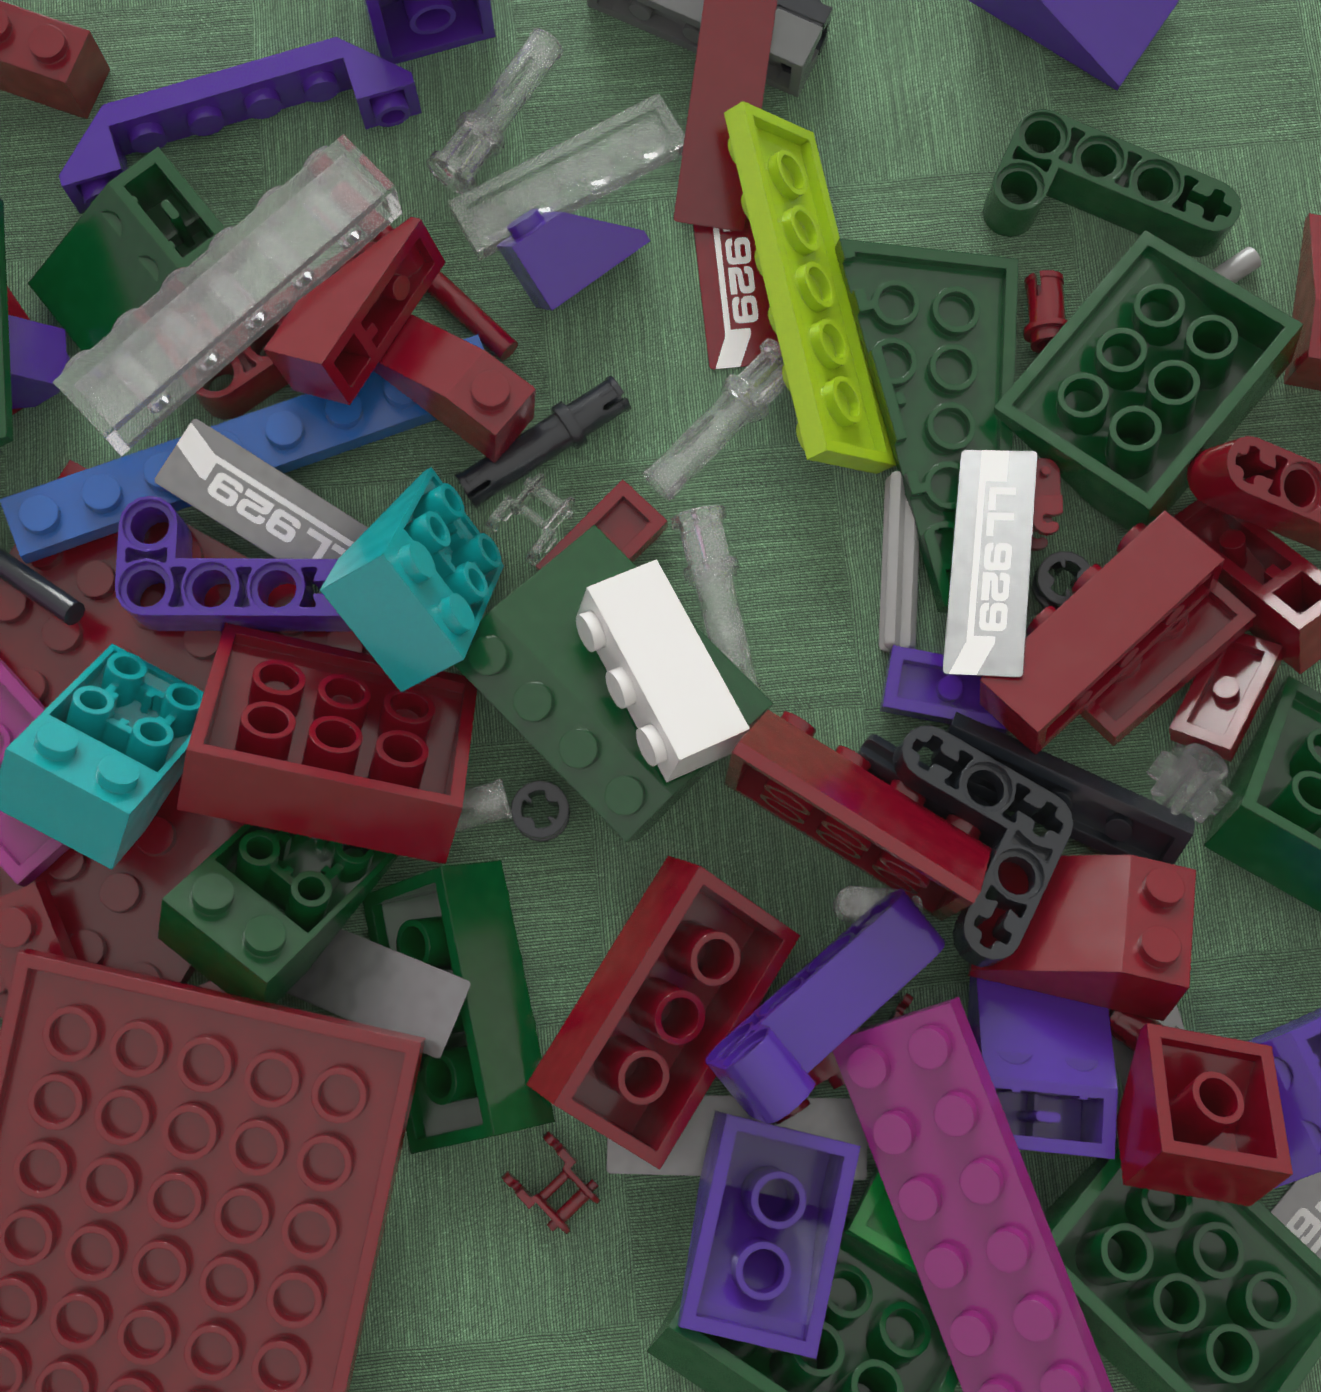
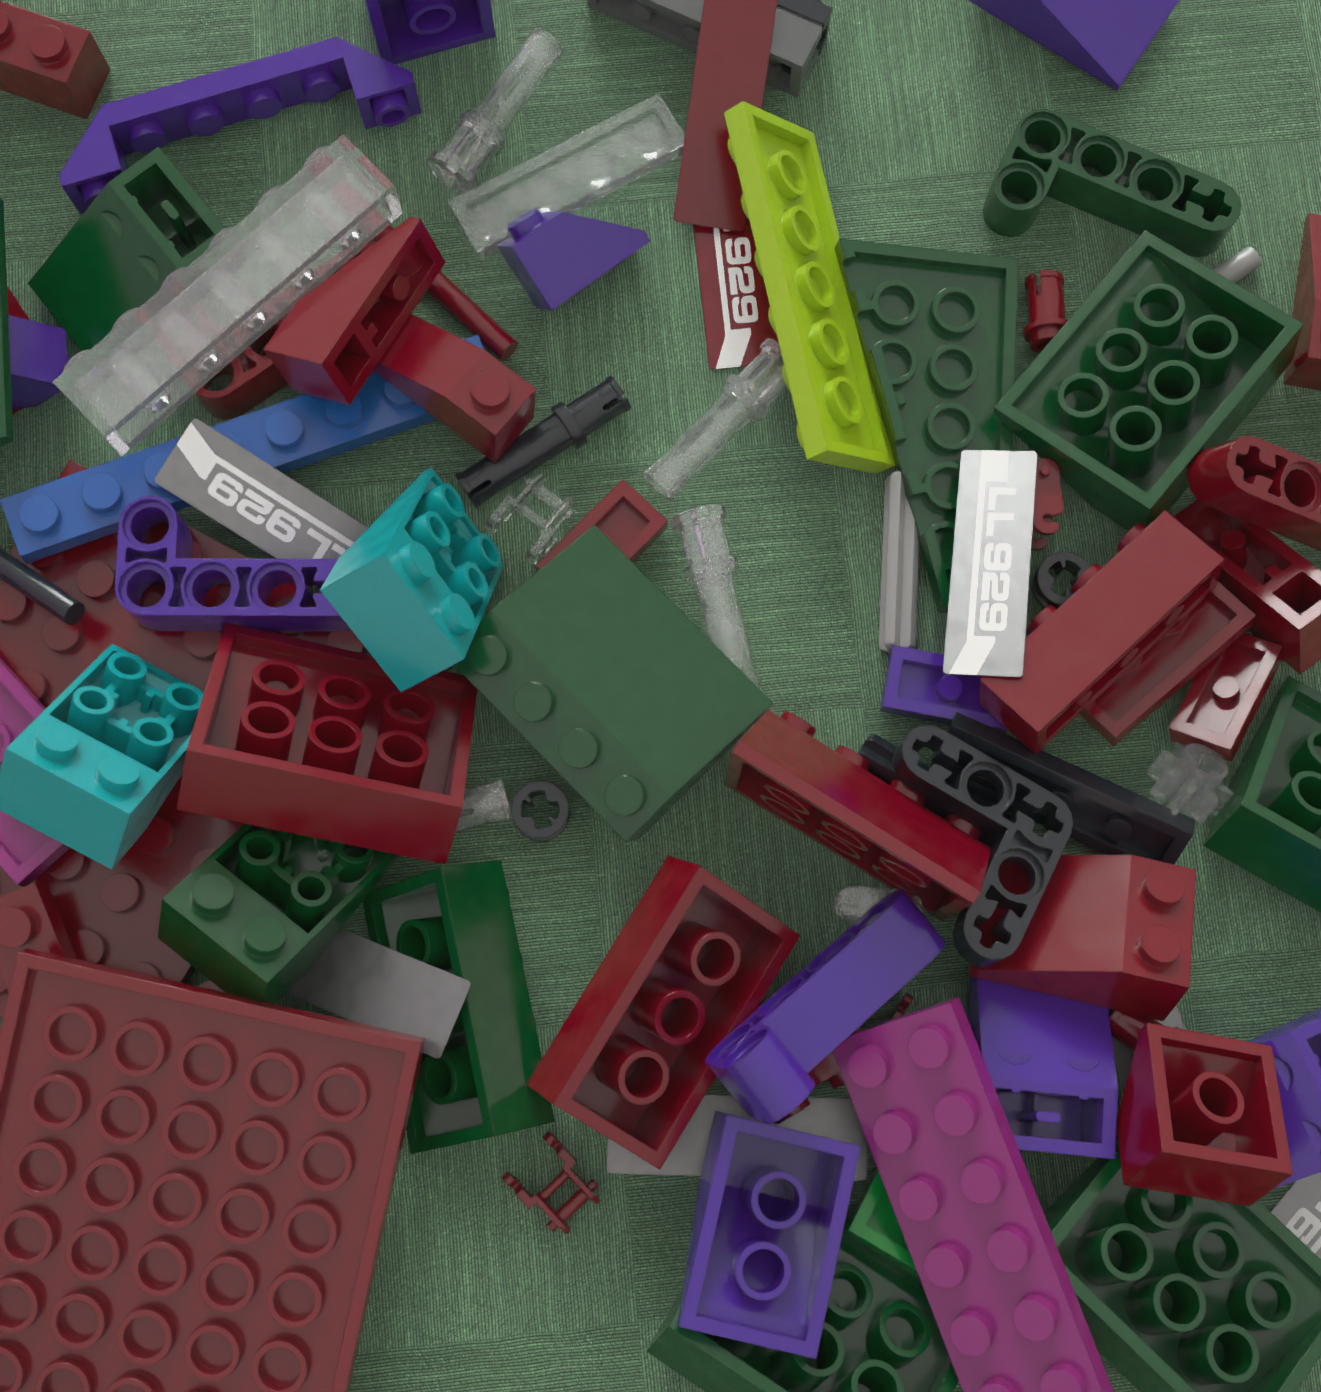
white brick [576,559,750,783] -> none

